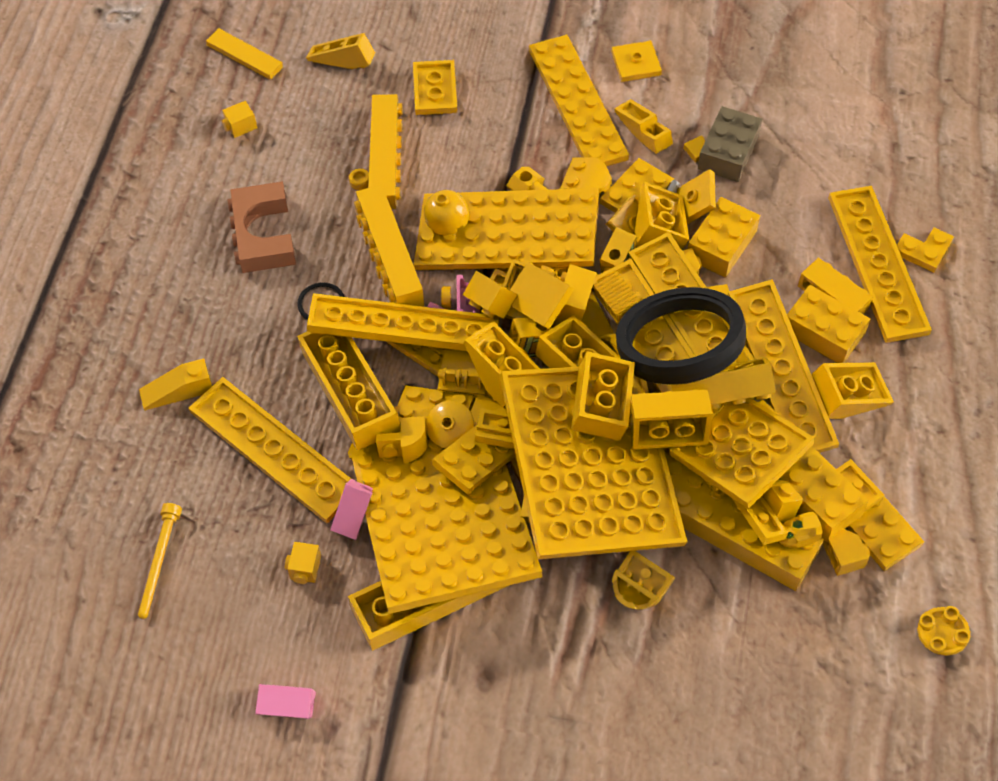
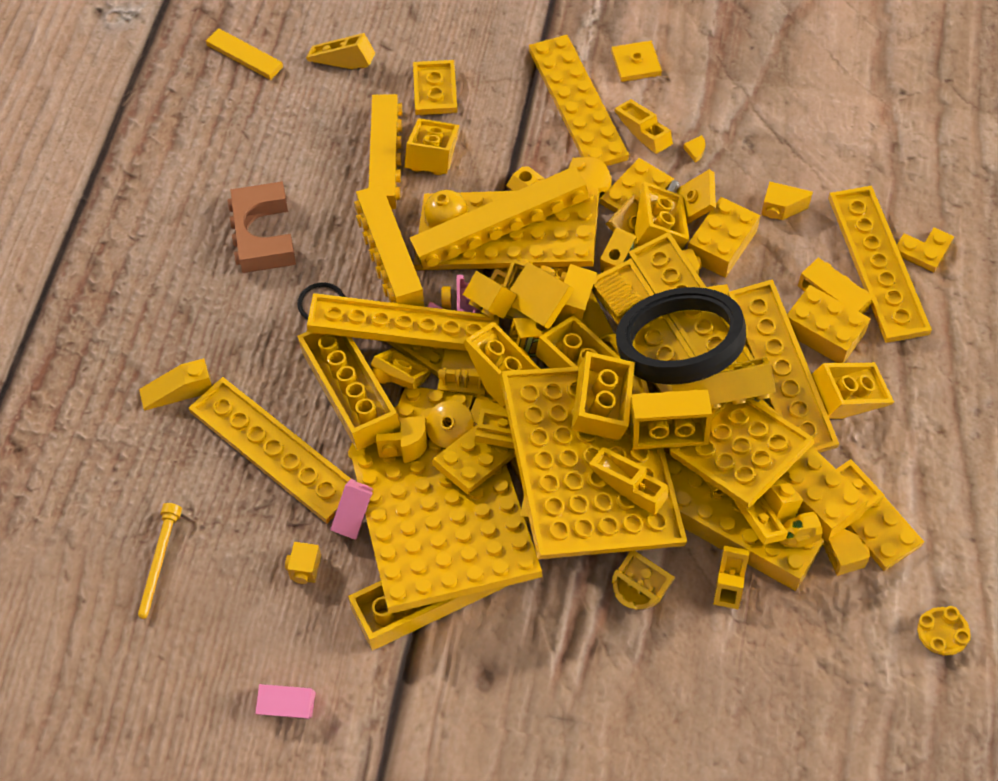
yellow brick [222,100,257,138] -> none
yellow tile [349,168,369,190] -> none
dark tan brick [698,106,763,182] -> none
none -> yellow slope [371,348,432,390]
none -> yellow slope [404,118,460,175]
none -> yellow brick [410,166,589,270]
none -> yellow slope [589,447,669,515]
none -> yellow brick [713,545,750,610]
none -> yellow slope [761,181,813,220]

